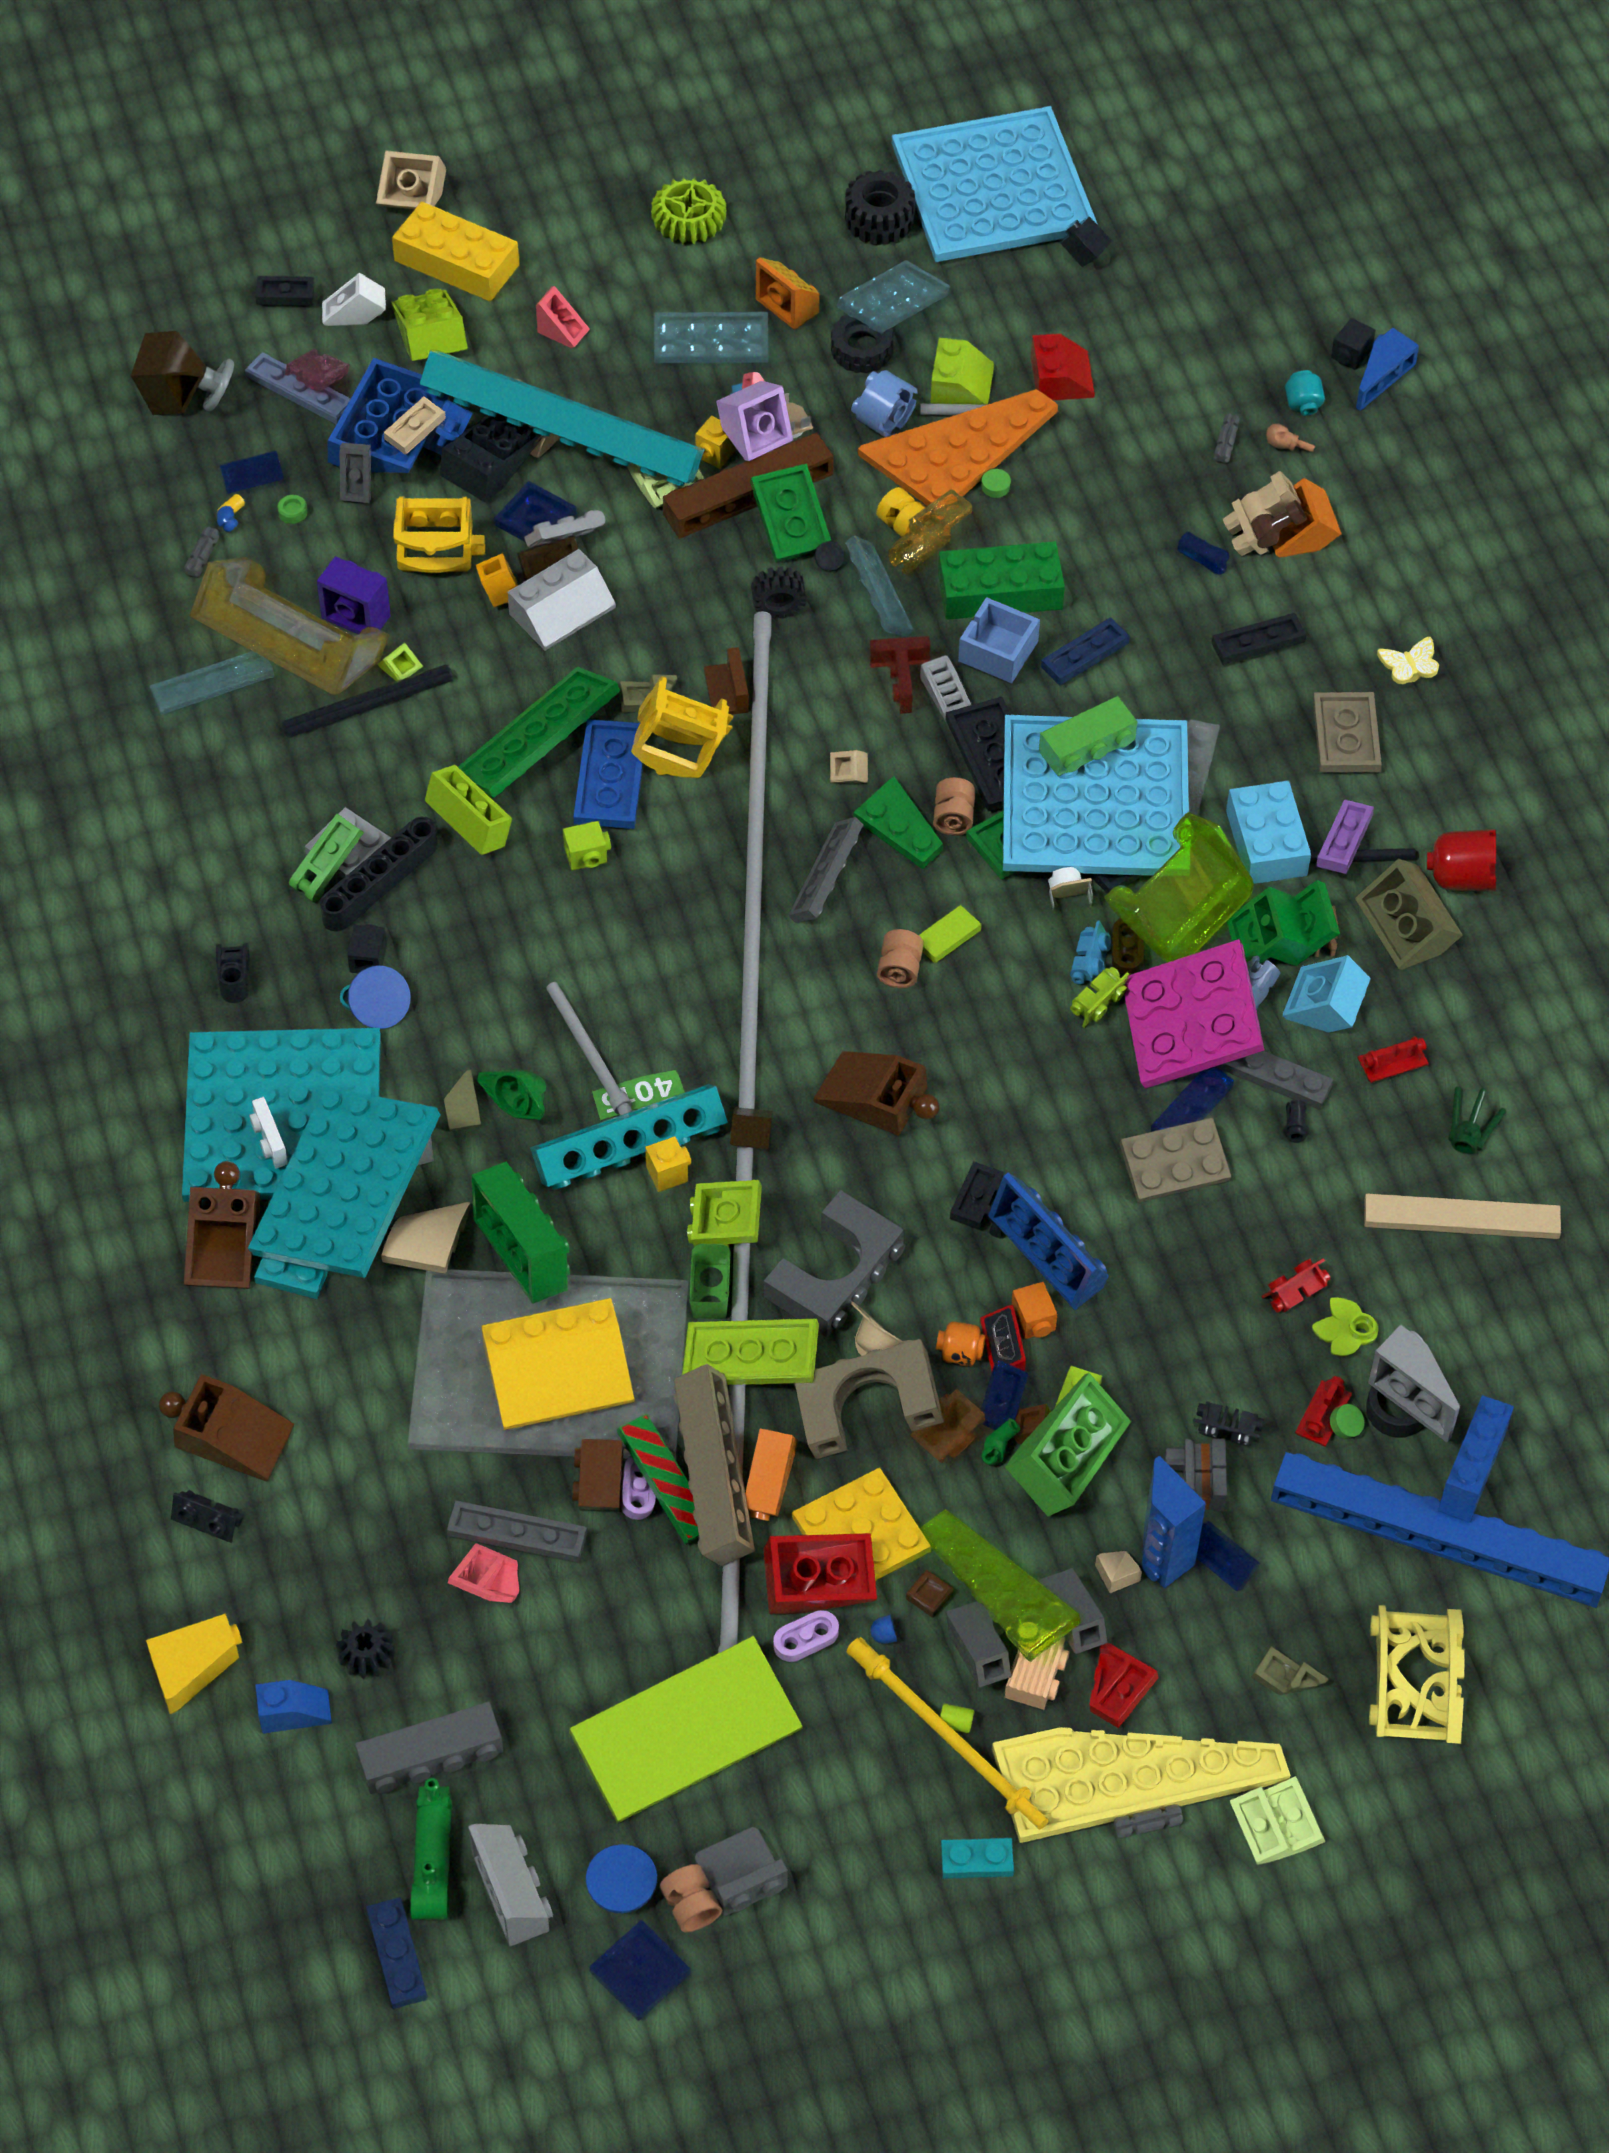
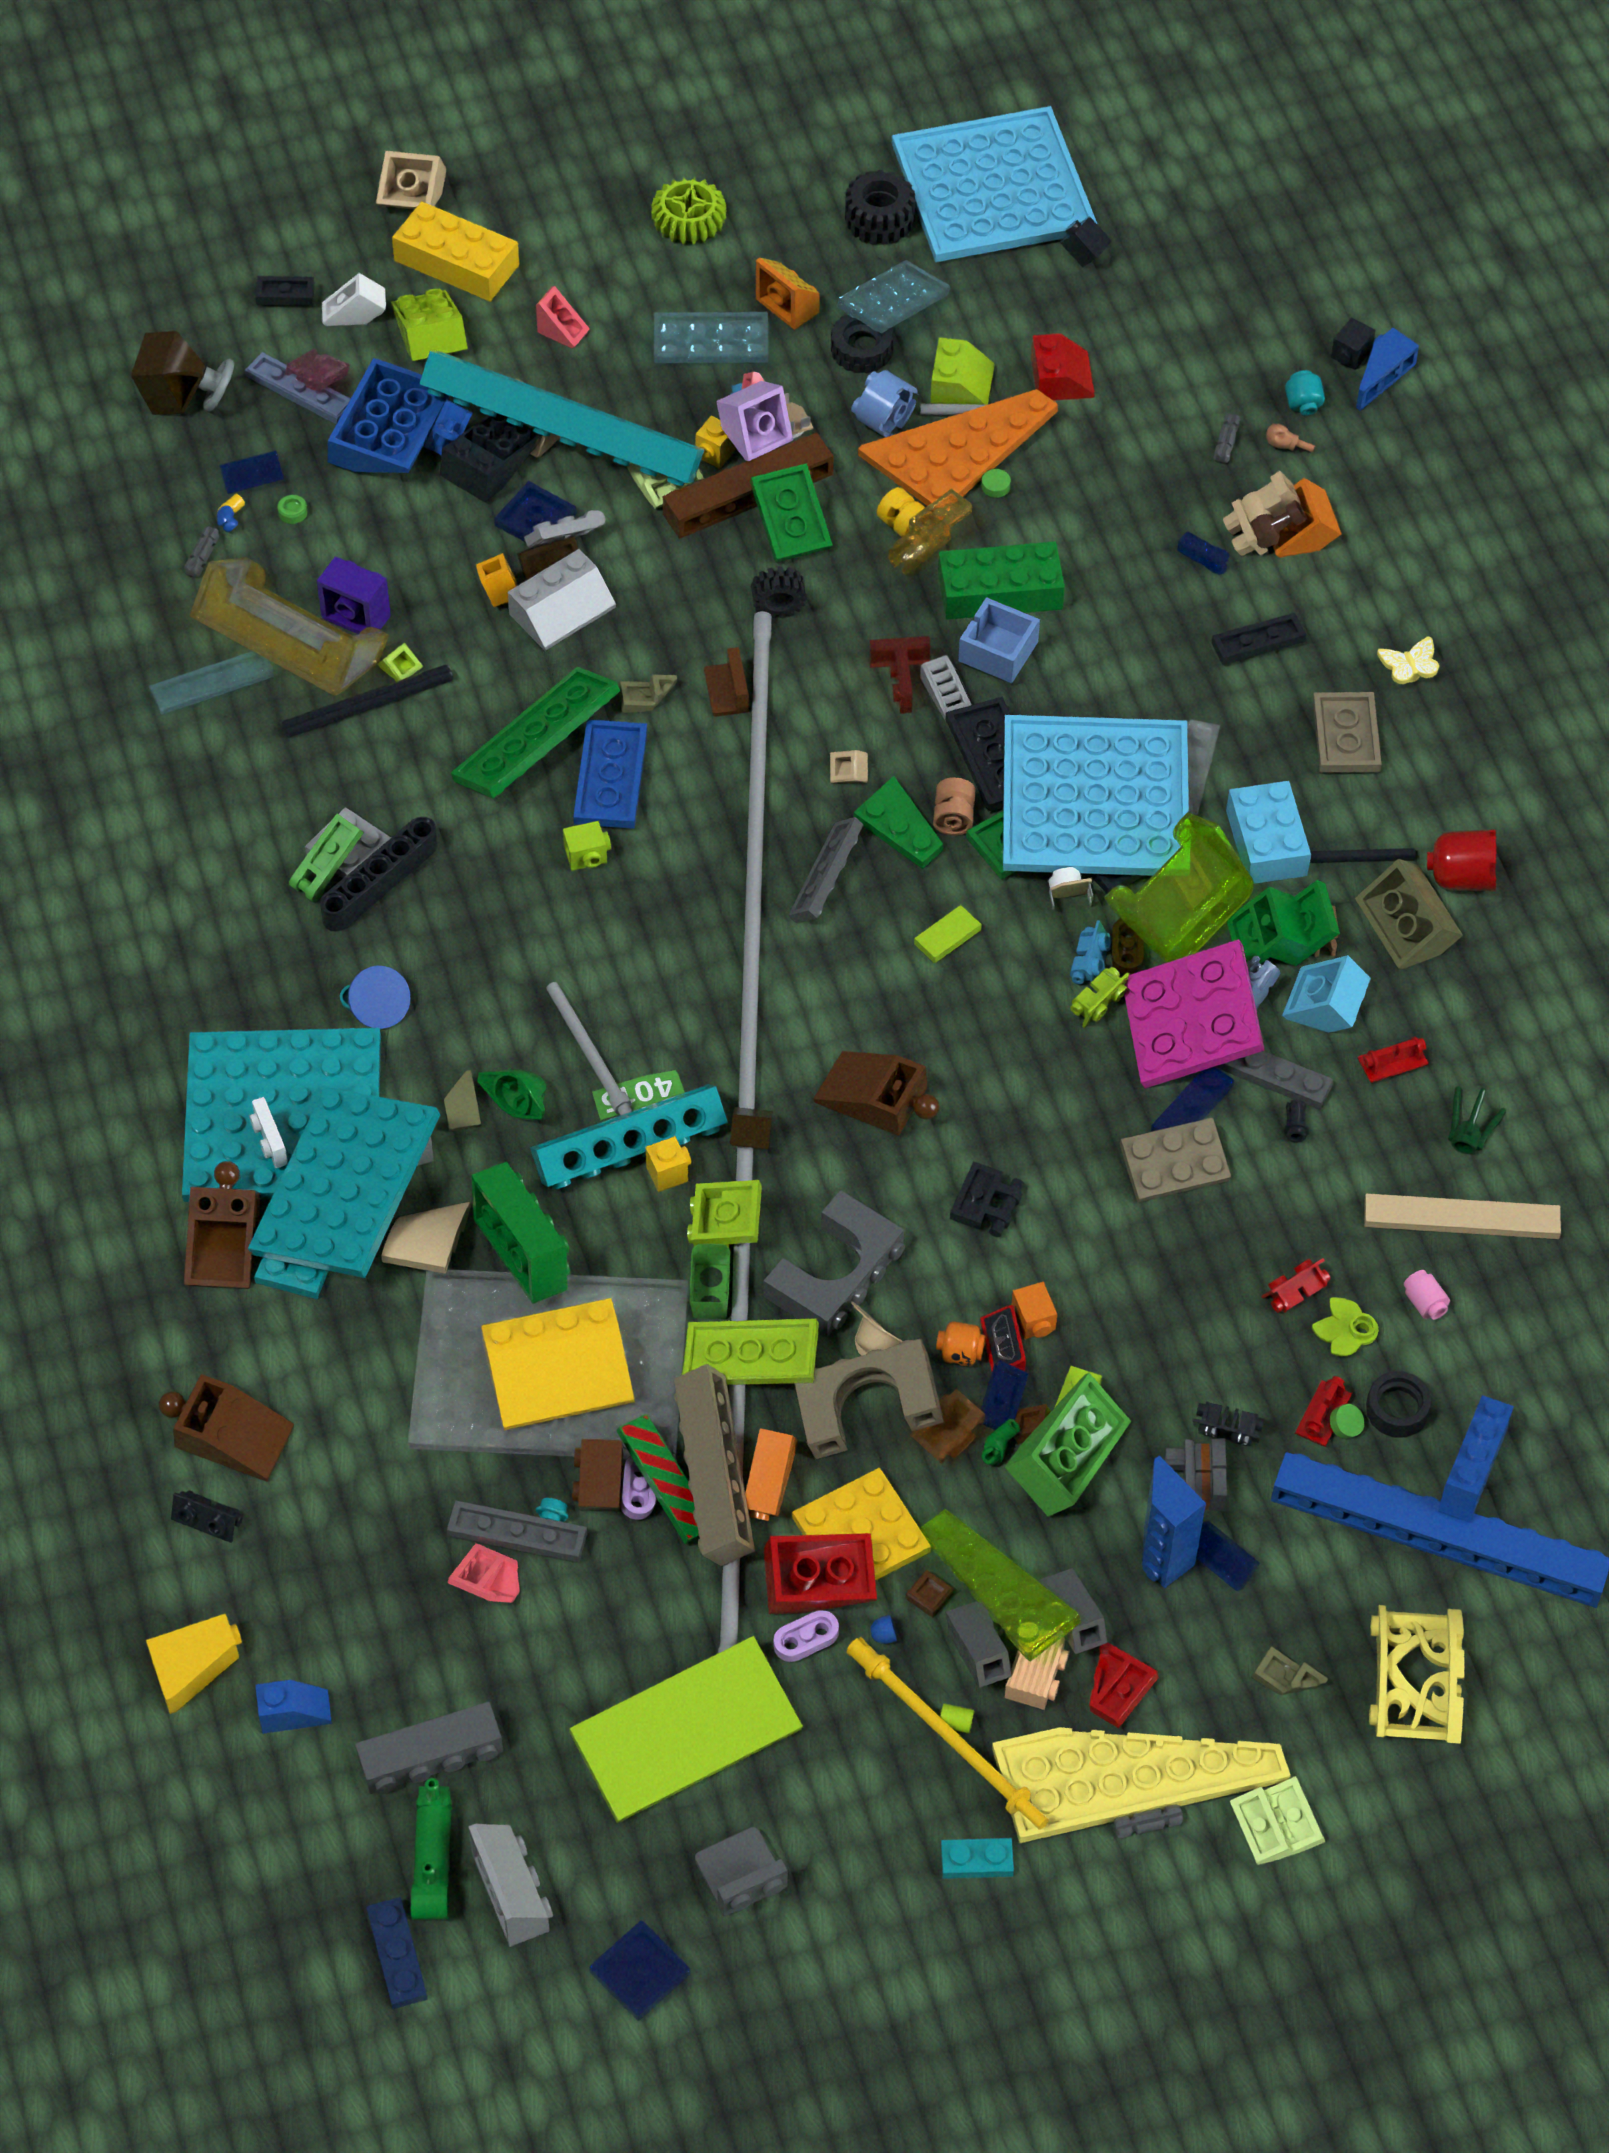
black piece [216,943,250,1003] -> none
black gear [336,1618,395,1680] -> none
dark grey plate [340,443,371,503] -> none
black brick [347,924,387,973] -> none
tan plate [383,396,446,455] -> none
yellow animal [393,496,485,573] -> none
lime brick [425,765,512,855] -> none
blue piece [586,1845,657,1913] -> none
yellow animal [631,676,734,778] -> none
nougat wheel [660,1864,722,1932] -> none
black piece [814,541,844,571] -> none
clear light blue plate [846,535,914,638] -> none
nougat wheel [877,929,924,988] -> none
blue slope [988,1173,1109,1310] -> none
bright green brick [1039,696,1138,777] -> none
dark blue plate [1041,617,1130,686] -> none
tan slope [1095,1551,1142,1593] -> none
medium lavender plate [1317,799,1374,874] -> none
light grey slope [1368,1325,1460,1443] -> none
none -> teal plate [535,1498,568,1522]
none -> bright pink brick [1404,1270,1450,1320]

